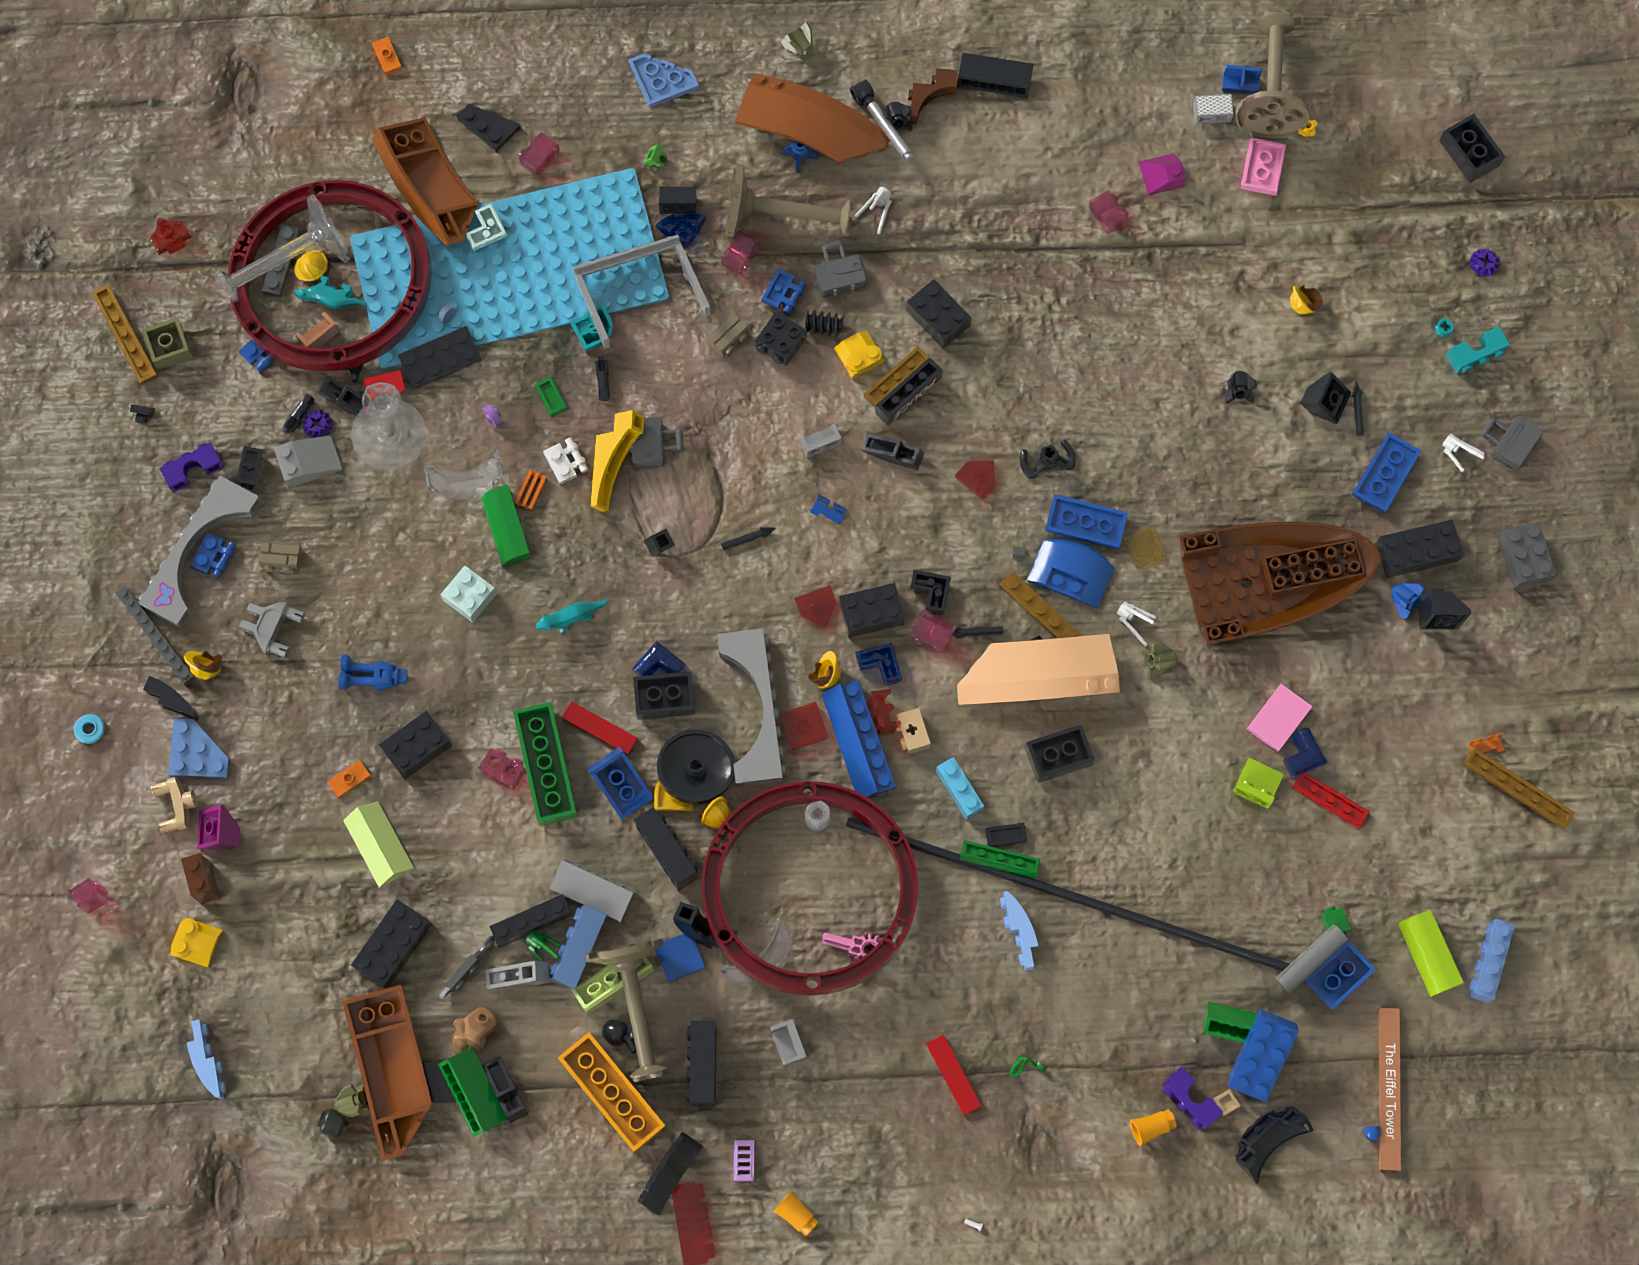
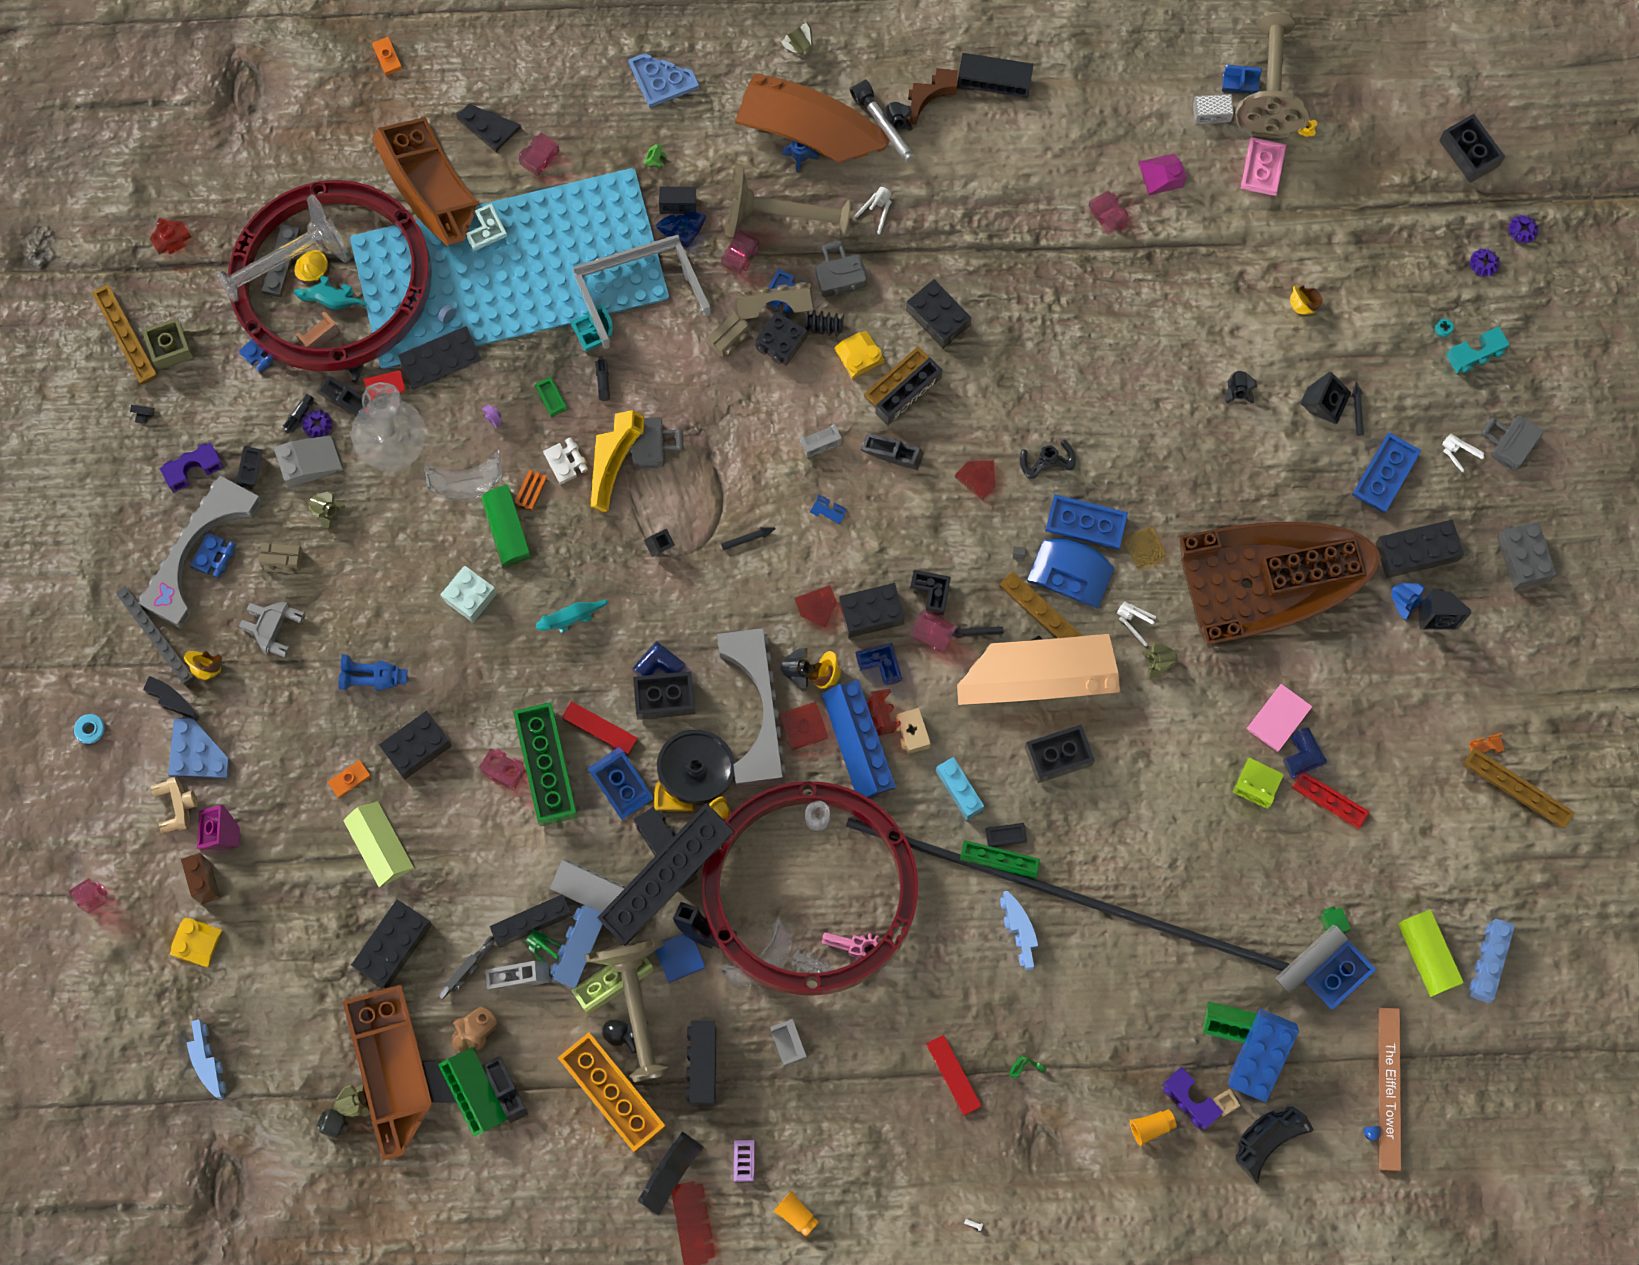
none -> olive brick [308,491,345,529]
none -> black plate [597,803,735,946]
none -> dark tan arch [736,282,814,319]
none -> black brick [781,648,815,687]
none -> clear piece [790,947,834,973]
none -> dark purple gear [1509,215,1539,243]

